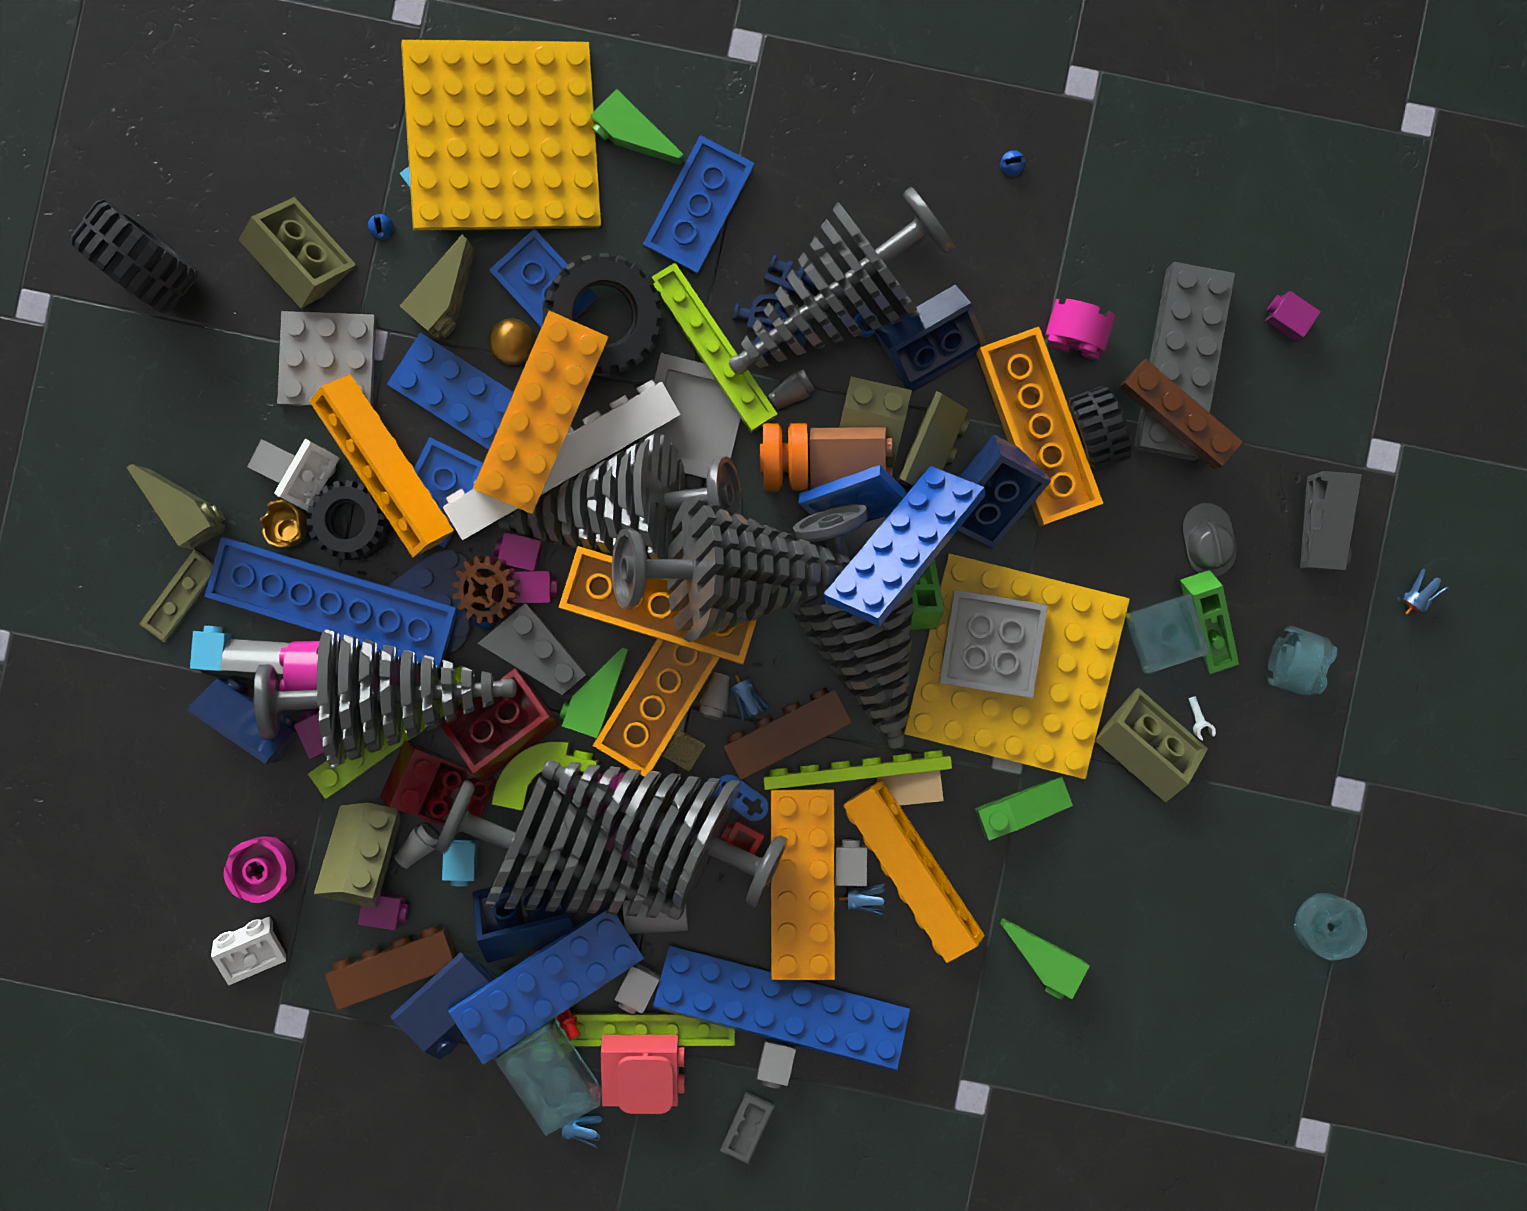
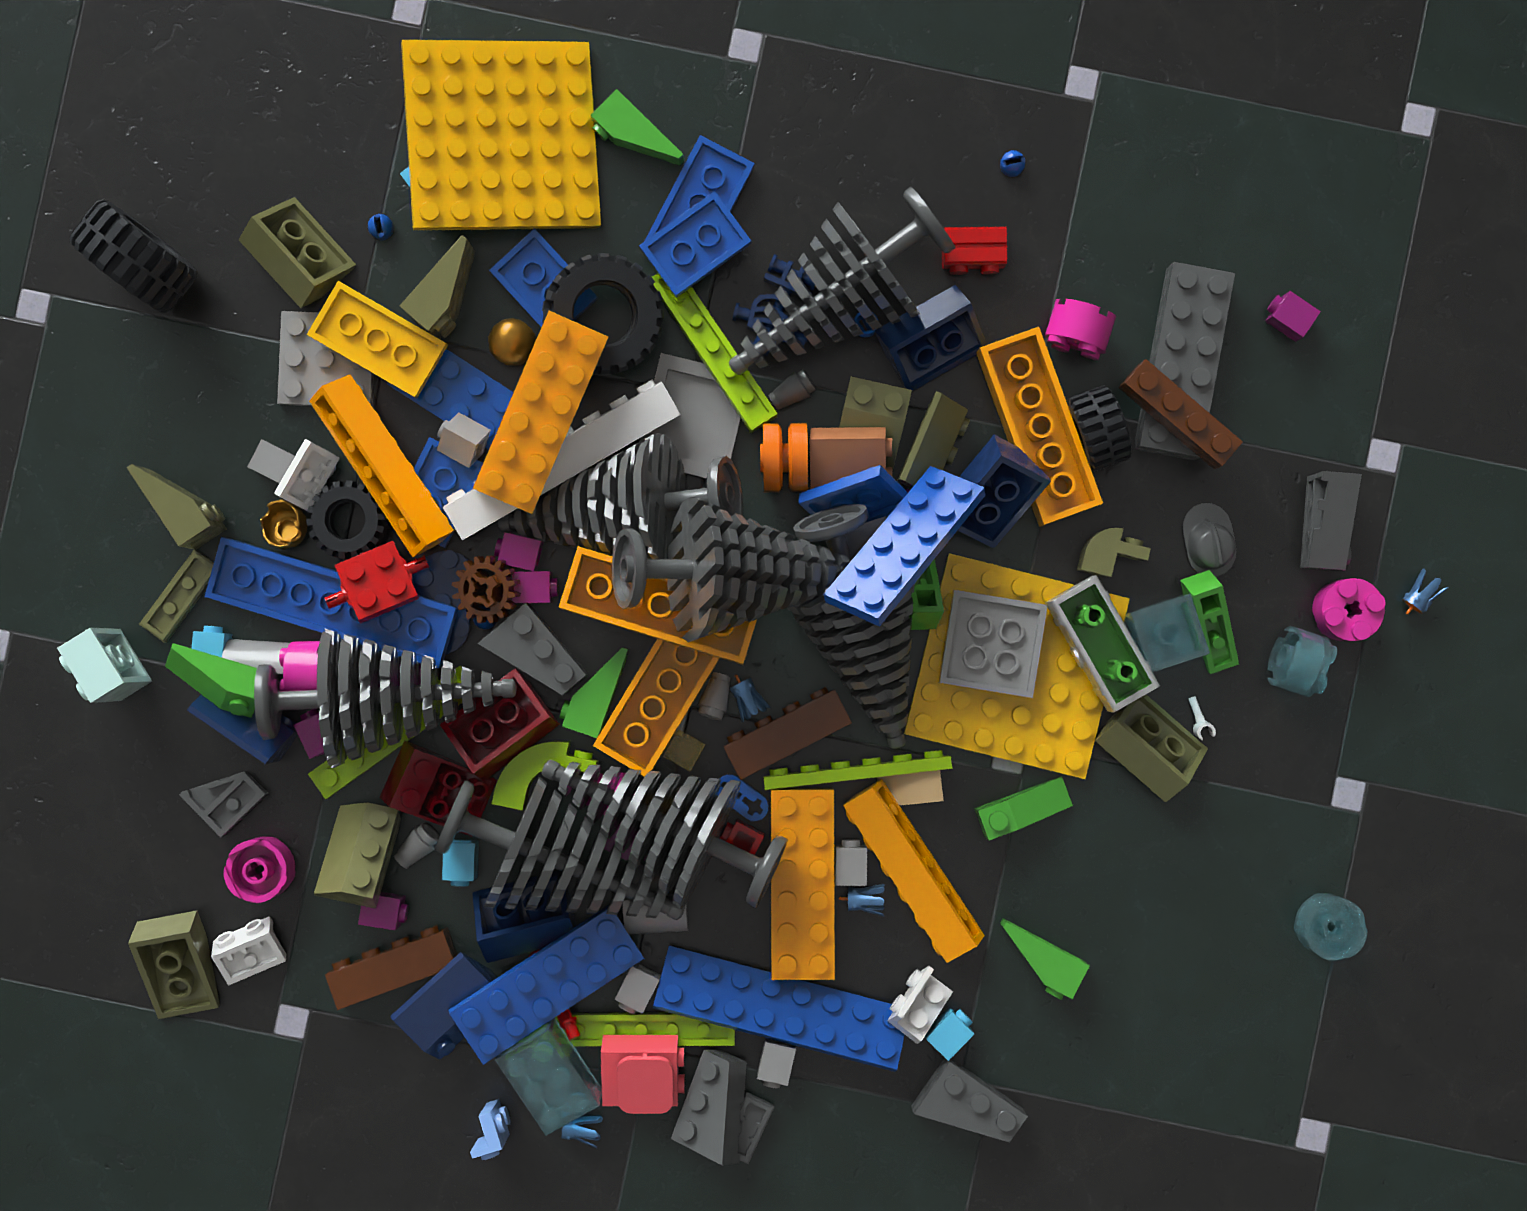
none -> light aqua brick [57,628,152,703]
none -> olive slope [128,911,220,1019]
none -> bright green slope [165,643,257,718]
none -> dark grey wing [179,771,268,838]
none -> yellow plate [306,281,448,399]
none -> red plate [324,541,429,624]
none -> light grey brick [437,412,491,468]
none -> light blue bracket [470,1099,510,1160]
none -> blue plate [639,191,752,298]
none -> dark grey wedge [671,1050,747,1166]
none -> white bracket [887,966,953,1044]
none -> dark grey wedge [911,1058,1028,1143]
none -> medium azure brick [925,1007,974,1061]
none -> red brick [942,227,1007,275]
none -> bright green piece [1045,575,1160,712]
none -> olive brick [1076,528,1151,578]
none -> dark pink brick [1312,578,1386,641]

